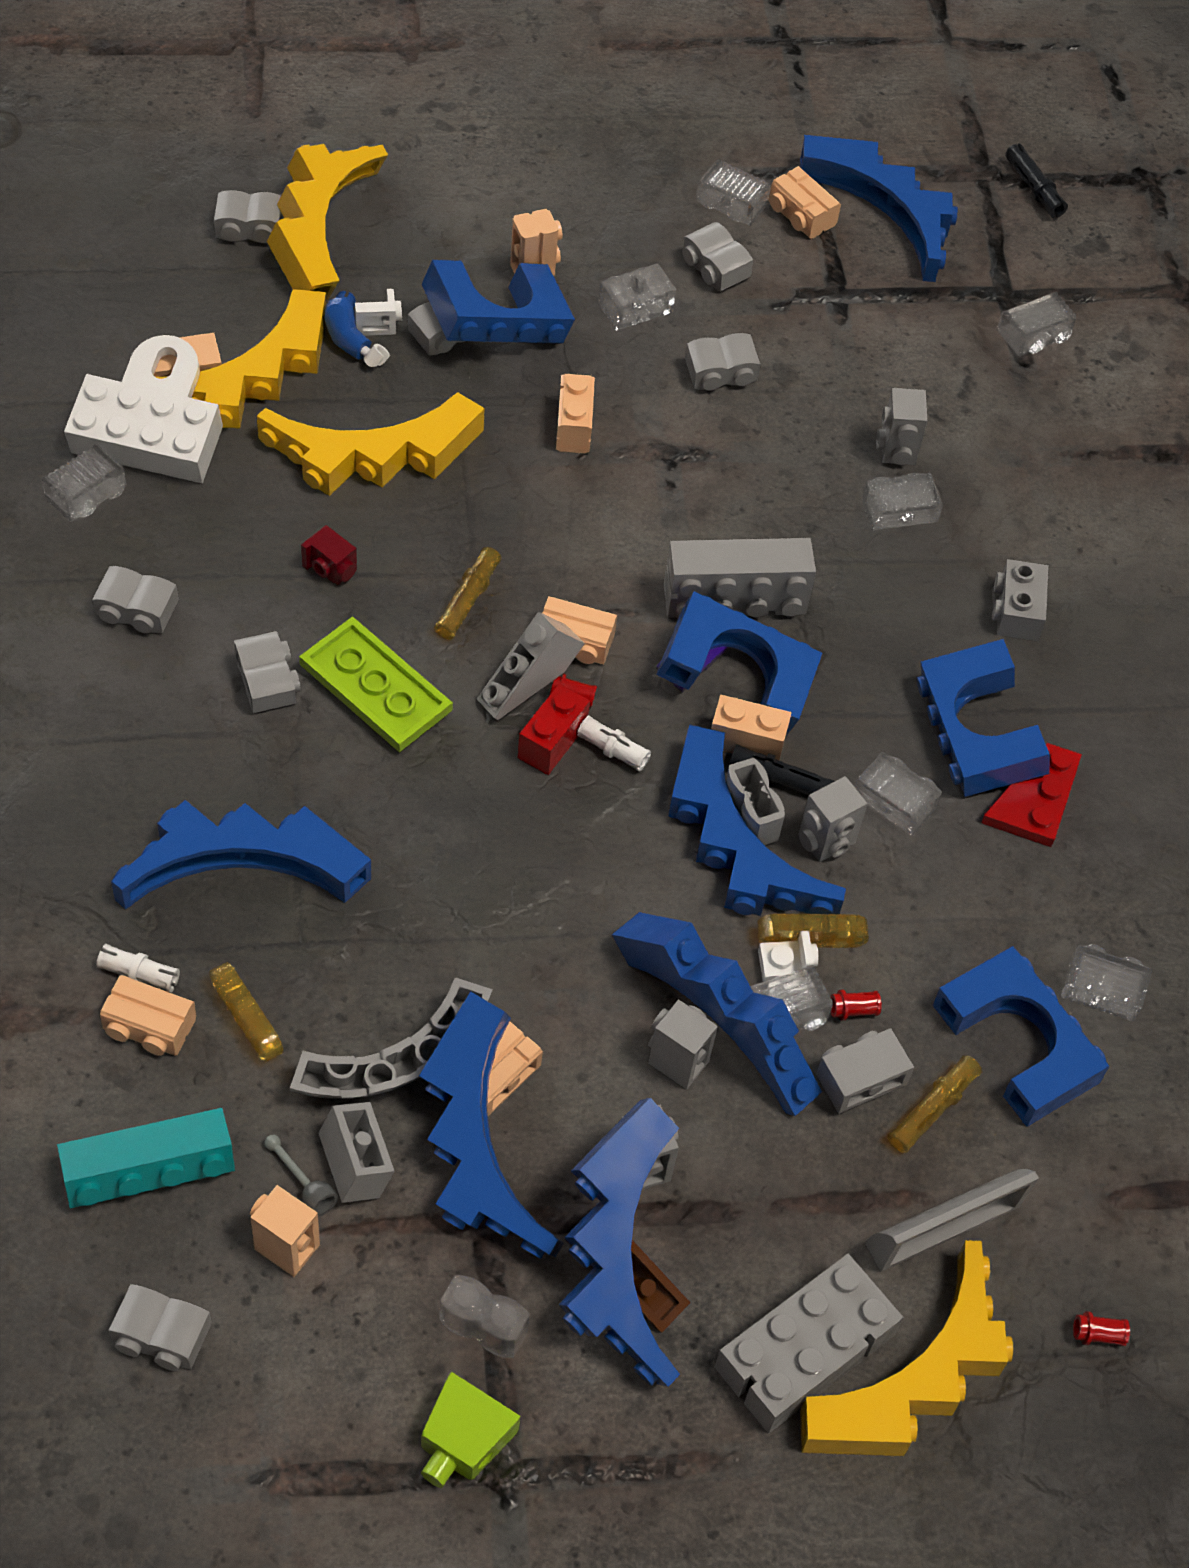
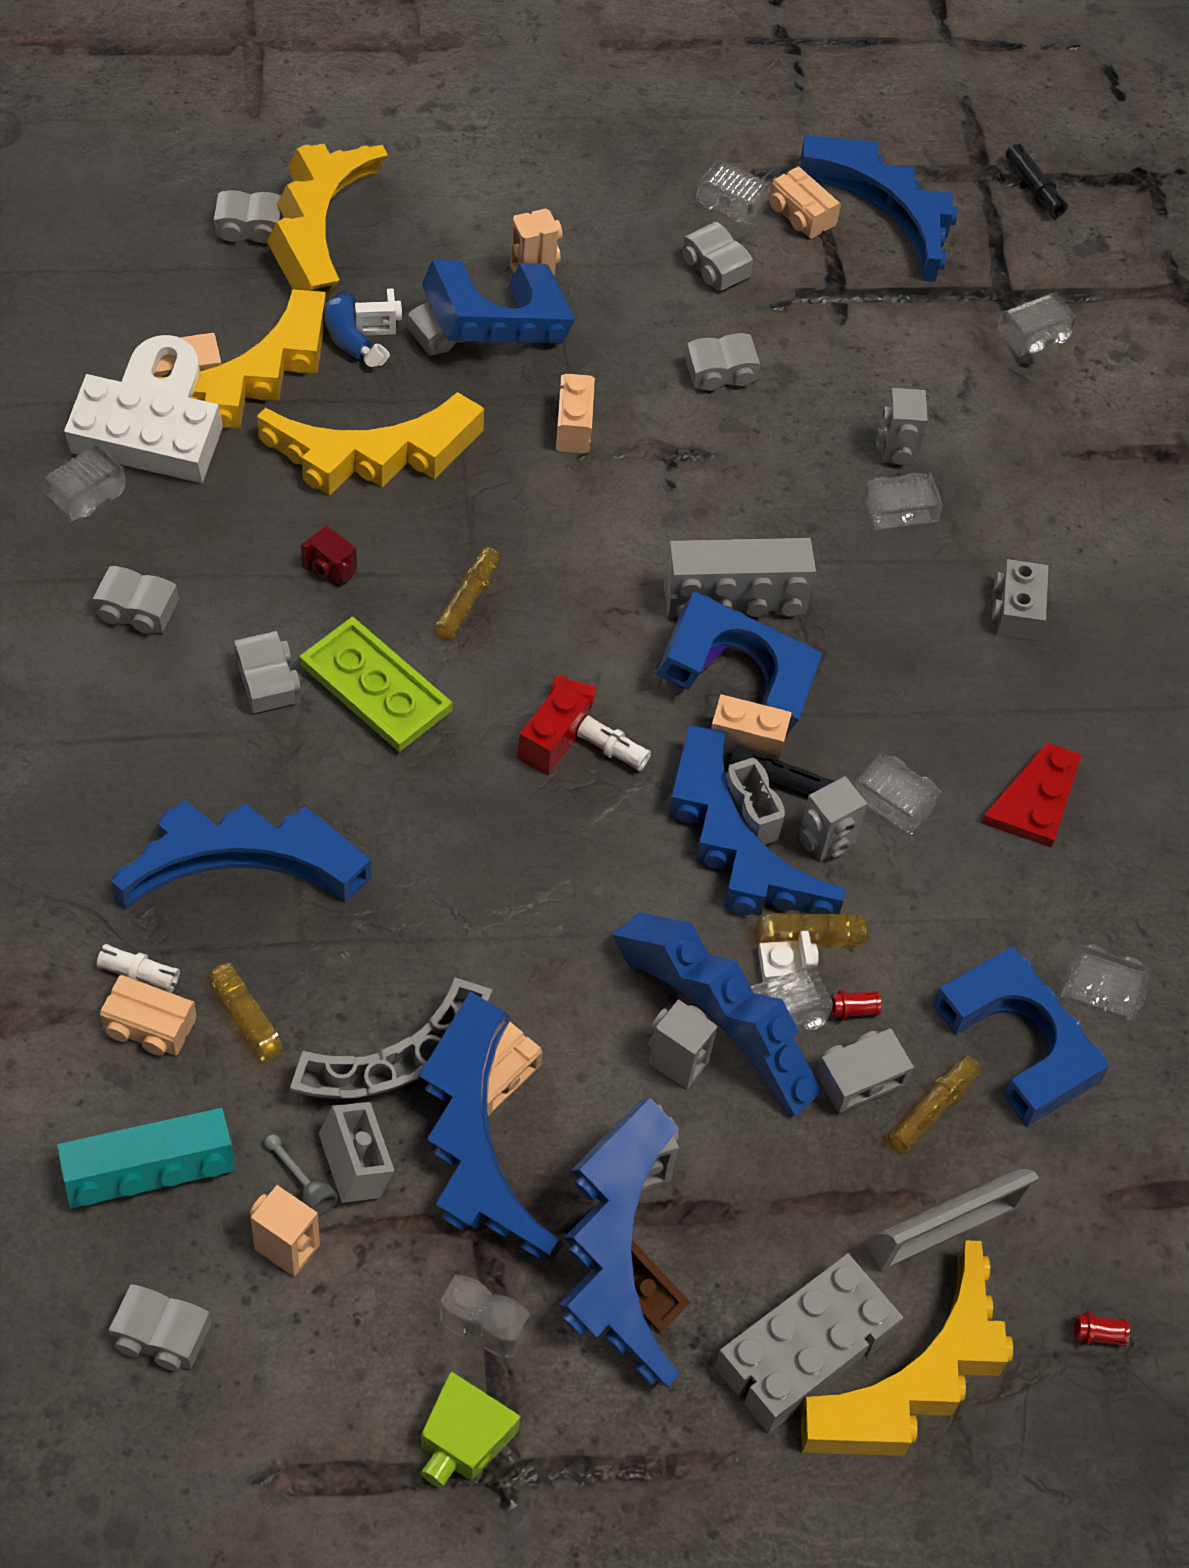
light grey slope [477,611,585,720] -> none
light nougat brick [543,596,617,665] -> none
clear brick [598,263,676,331] -> none
blue arch [916,639,1050,797] -> none

